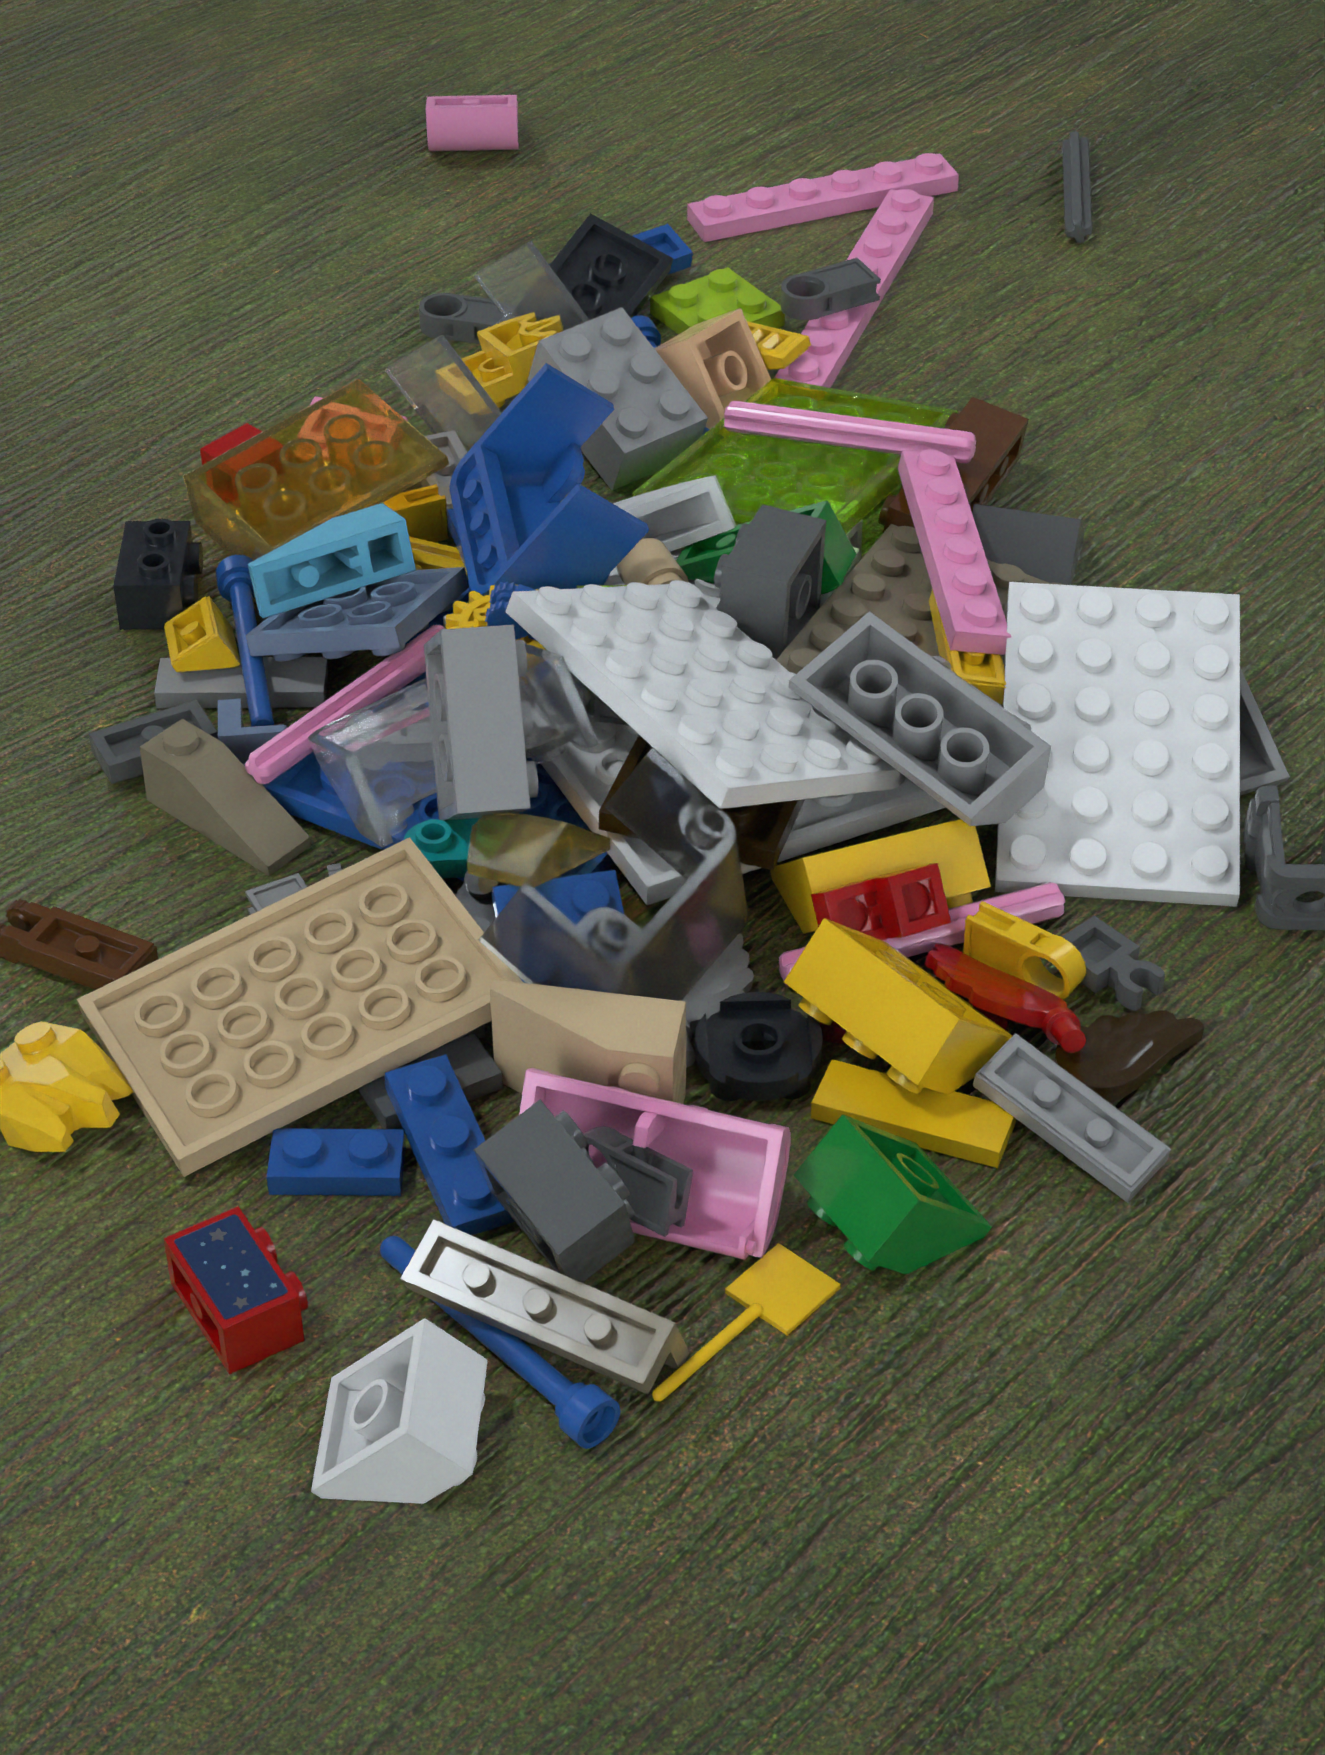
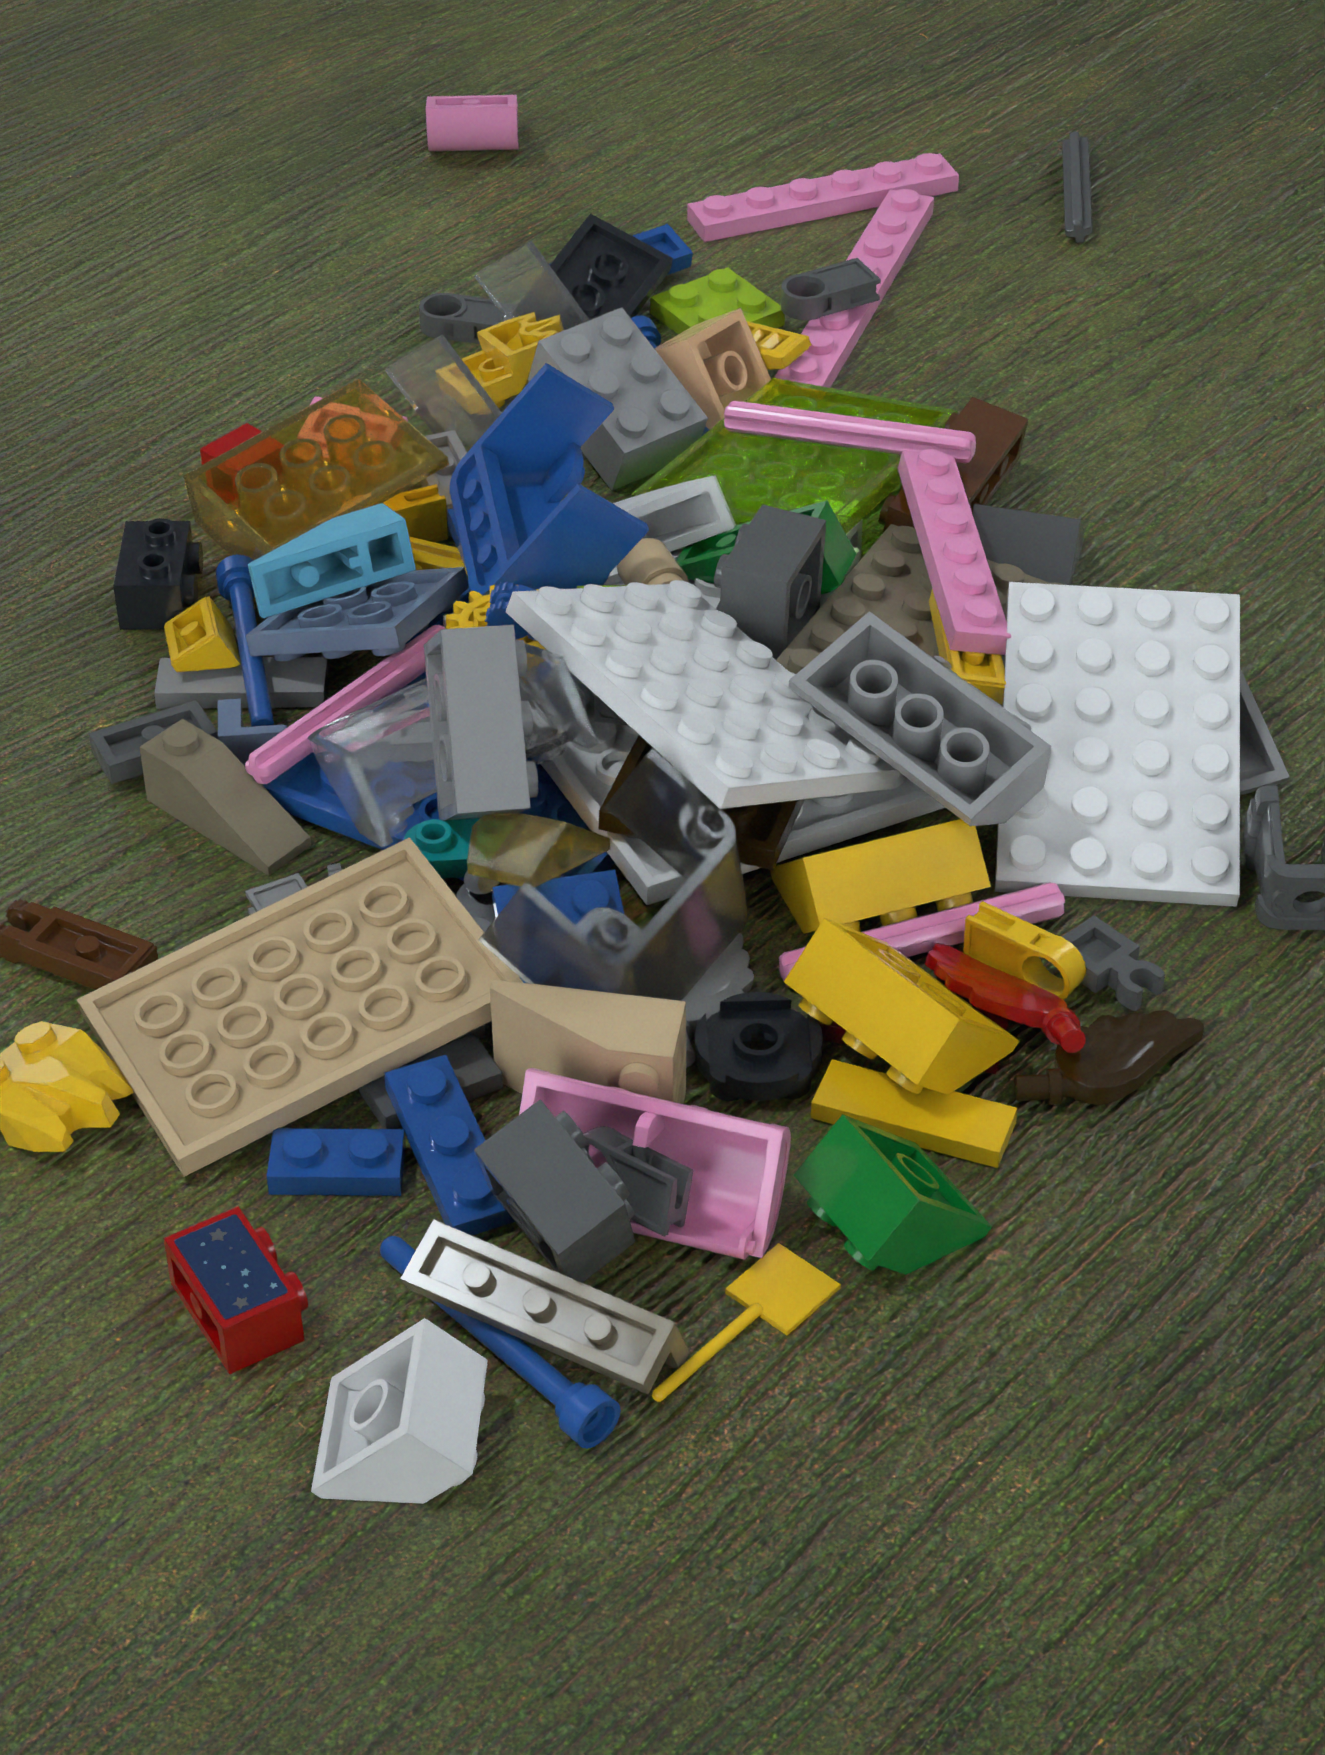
red slope [811,863,951,940] -> none
light grey tile [973,1033,1171,1203] -> none

